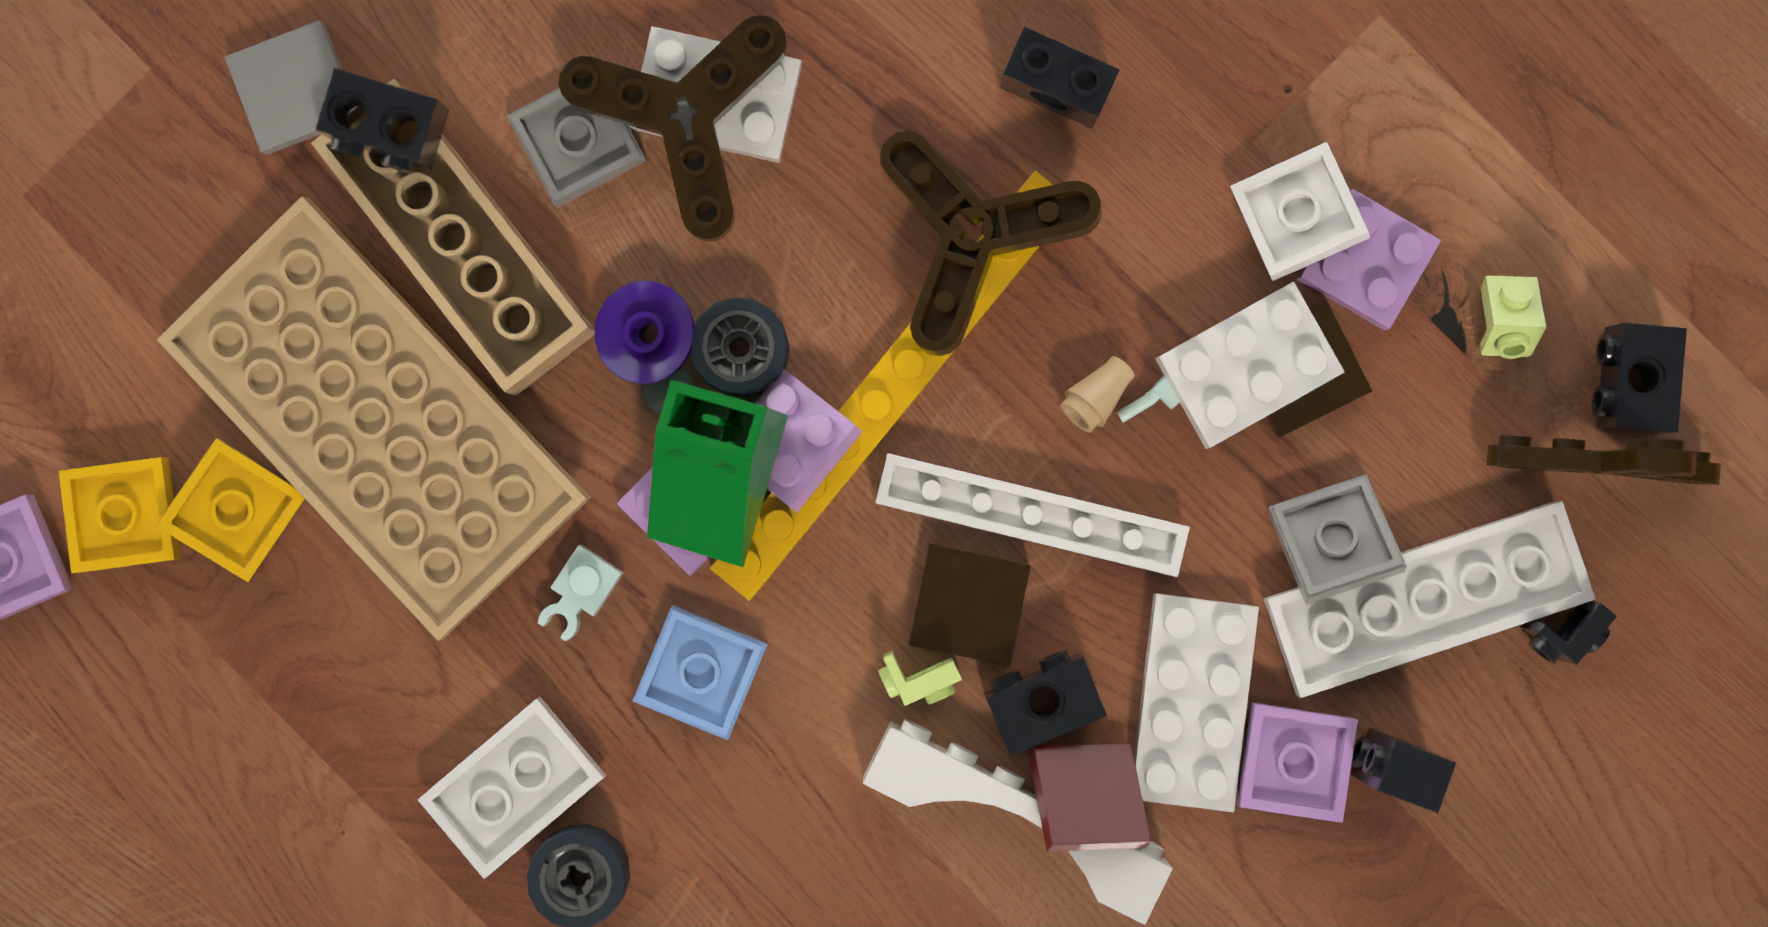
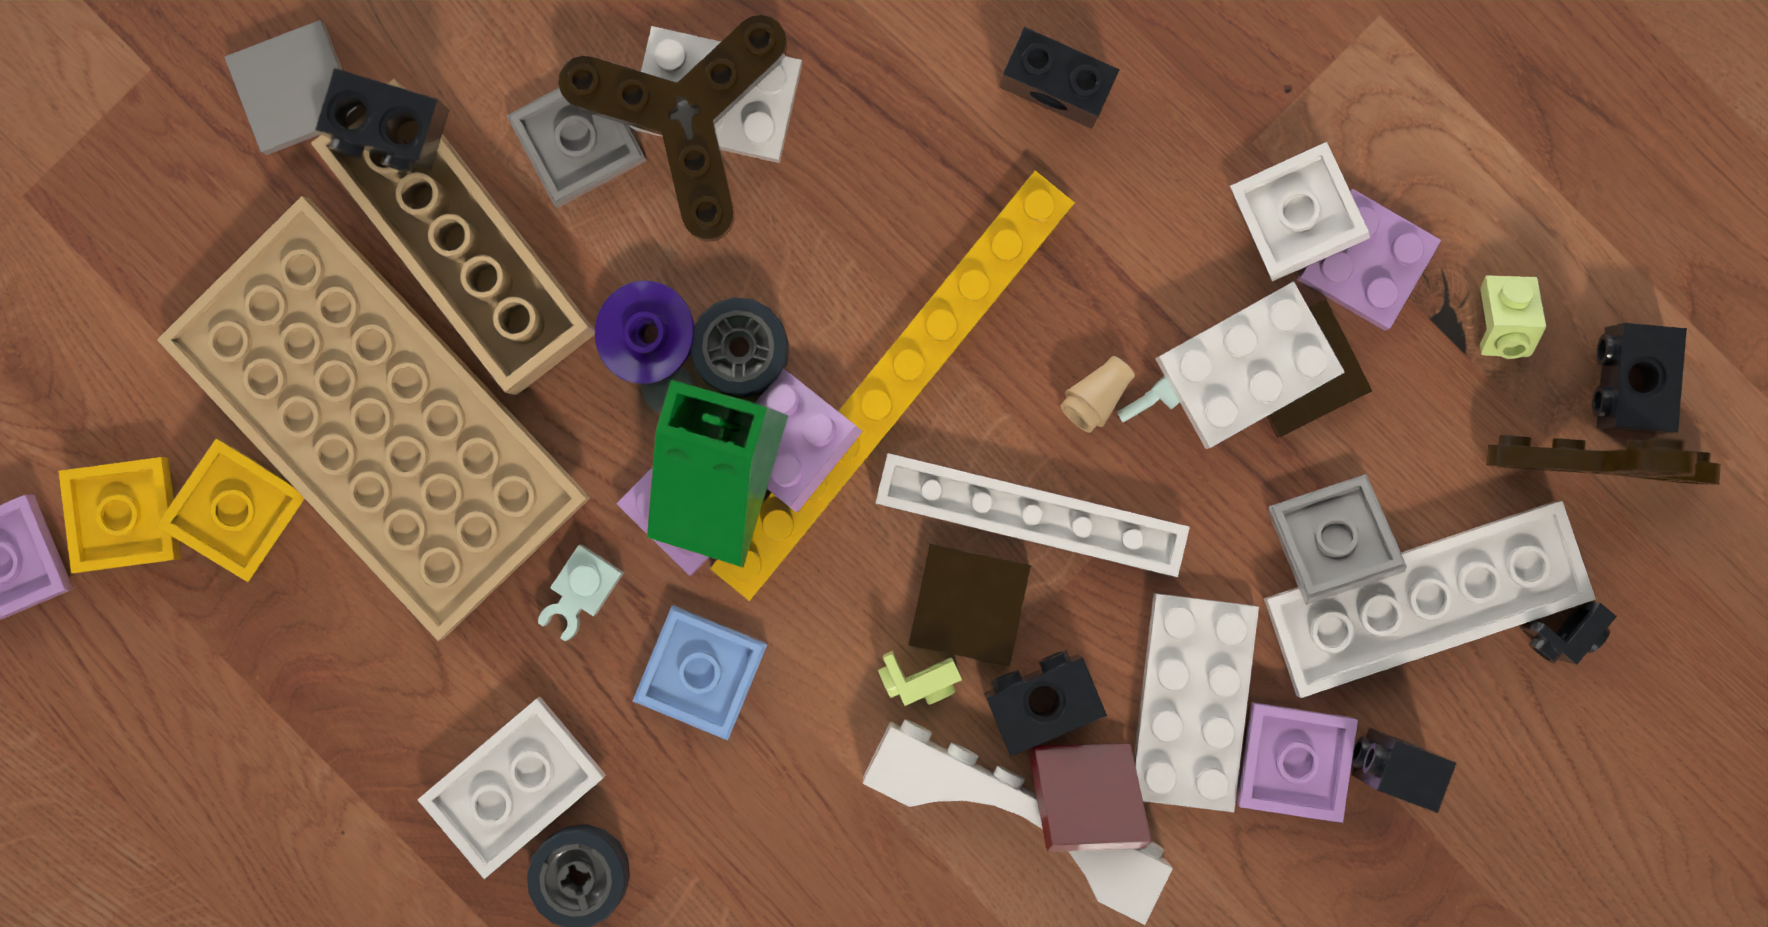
dark brown piece [880,131,1102,356] -> none

